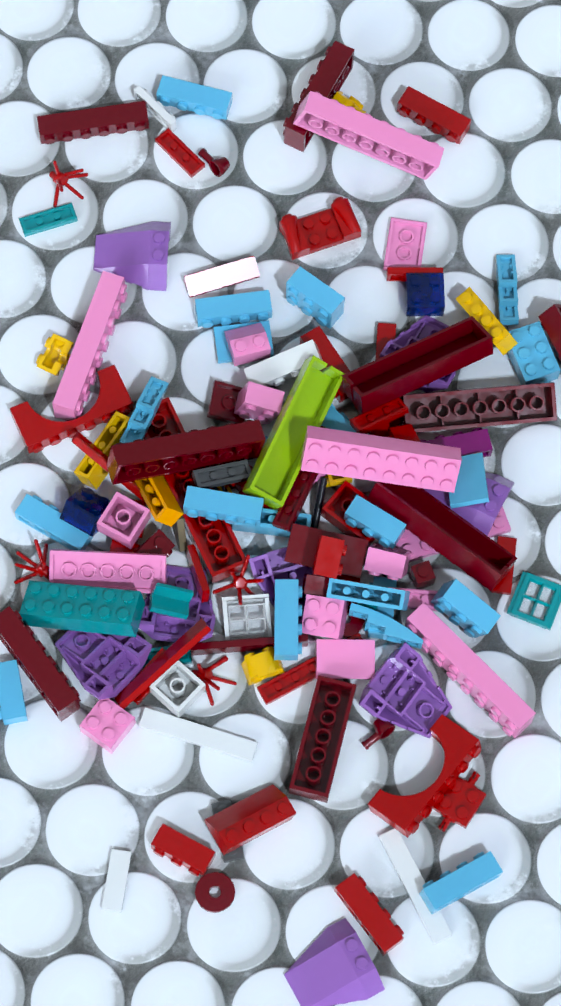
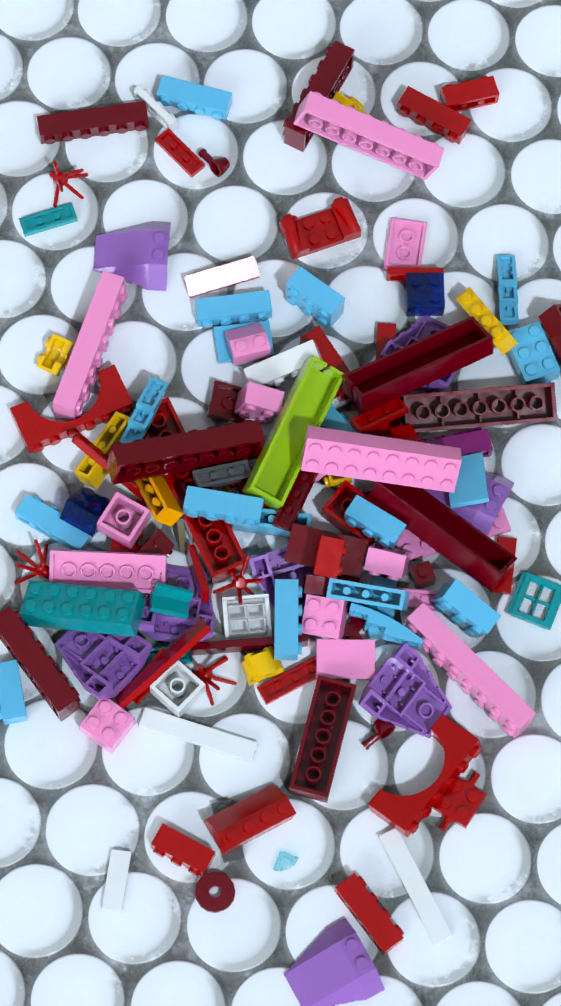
black bar [311,477,328,529] -> none
medium azure brick [419,851,503,914] -> none
none -> clear light blue tile [273,850,299,871]
none -> red brick [440,76,499,112]

